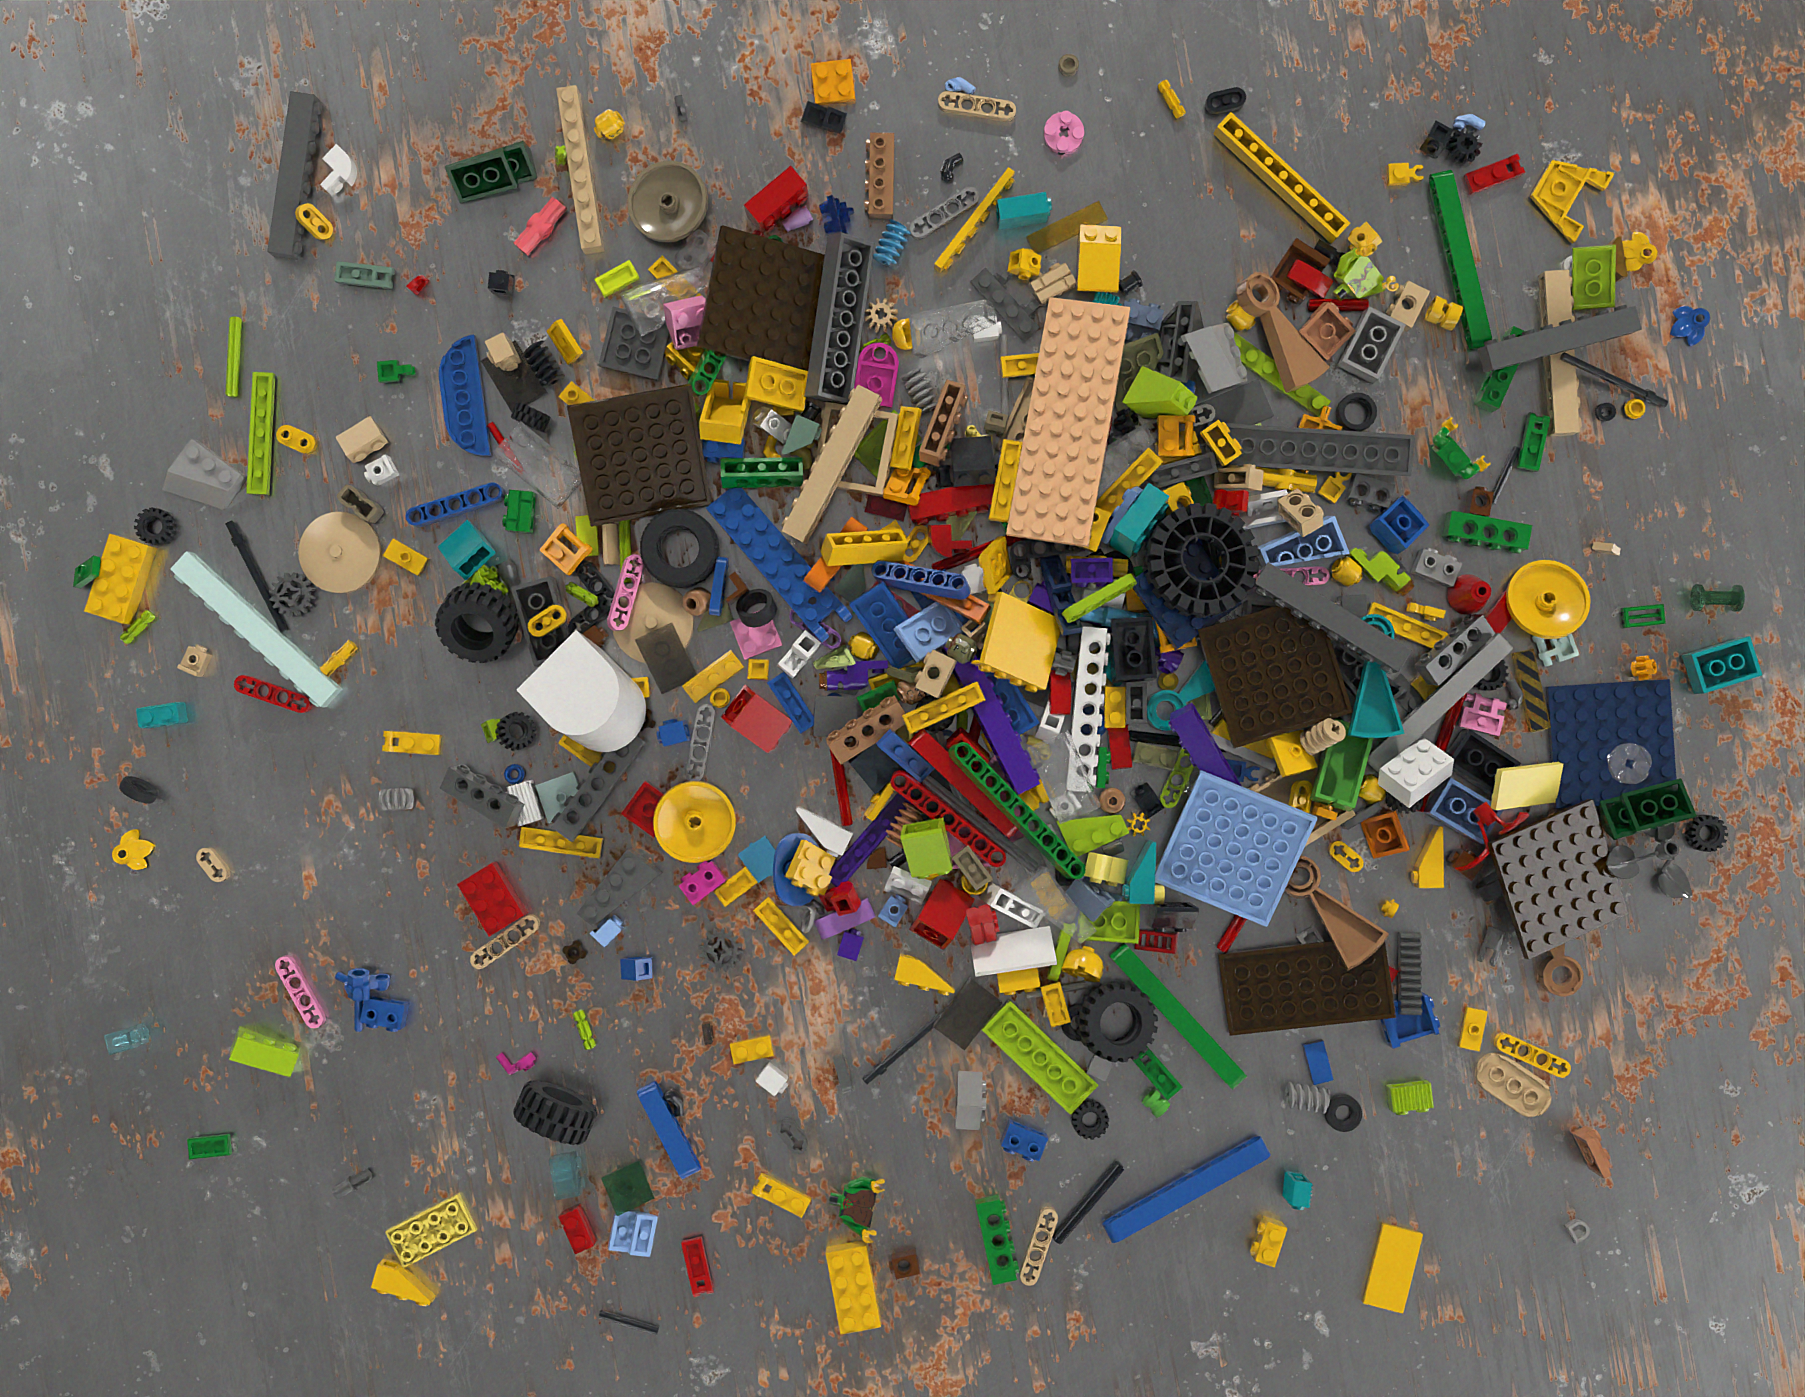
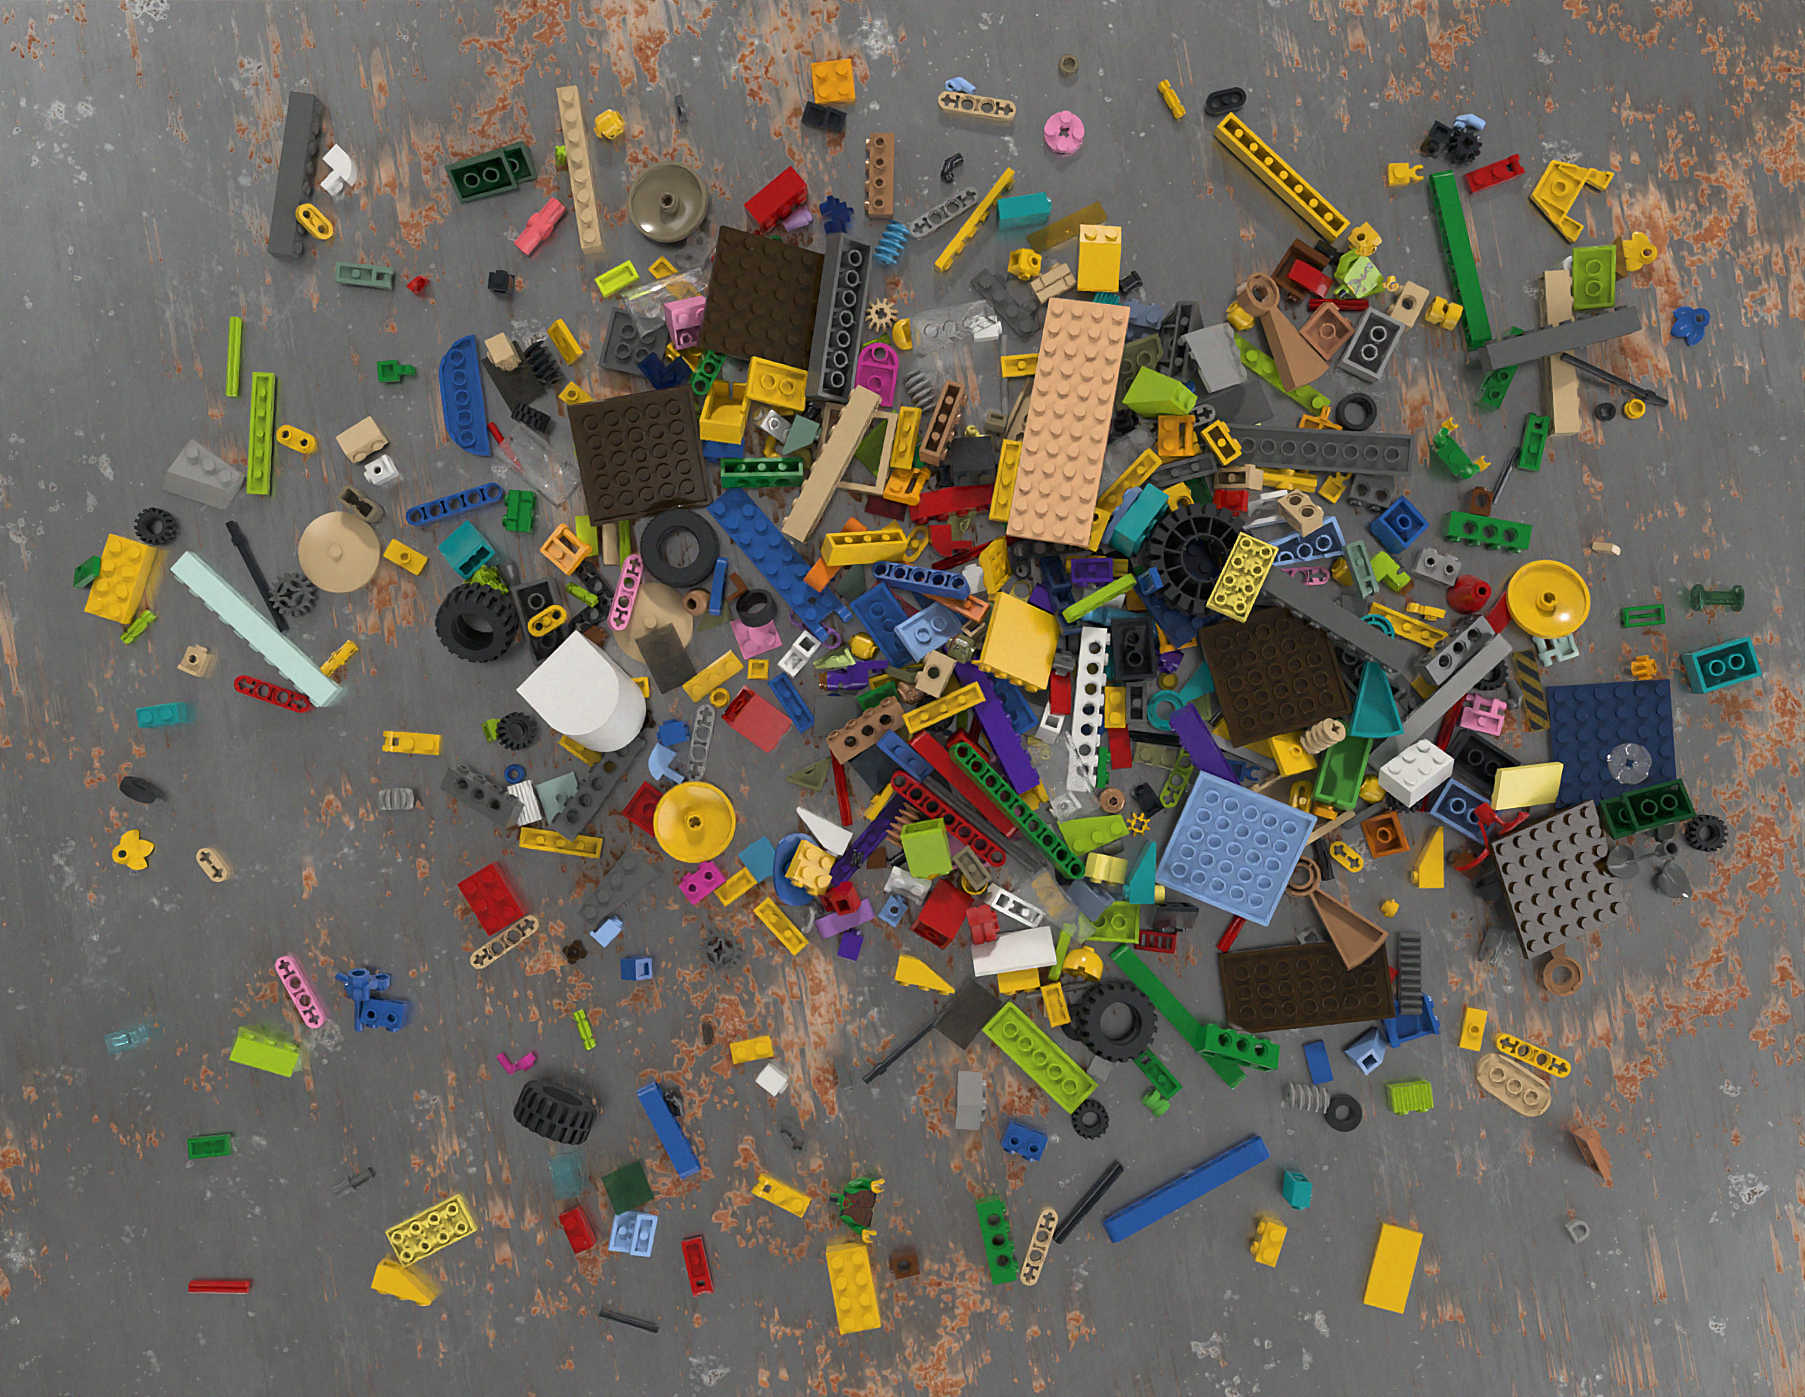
none -> red axle [188,1280,250,1294]
none -> clear blue plate [637,352,693,390]
none -> light blue brick [648,742,686,786]
none -> olive tile [785,756,832,793]
none -> black bush [850,849,864,869]
none -> blue tile [1138,567,1163,596]
none -> green brick [1195,1023,1280,1073]
none -> light yellow tile [1206,532,1279,624]
none -> black pin [1312,838,1335,881]
none -> sand green plate [1342,539,1379,601]
none -> medium blue slope [1344,1026,1387,1075]

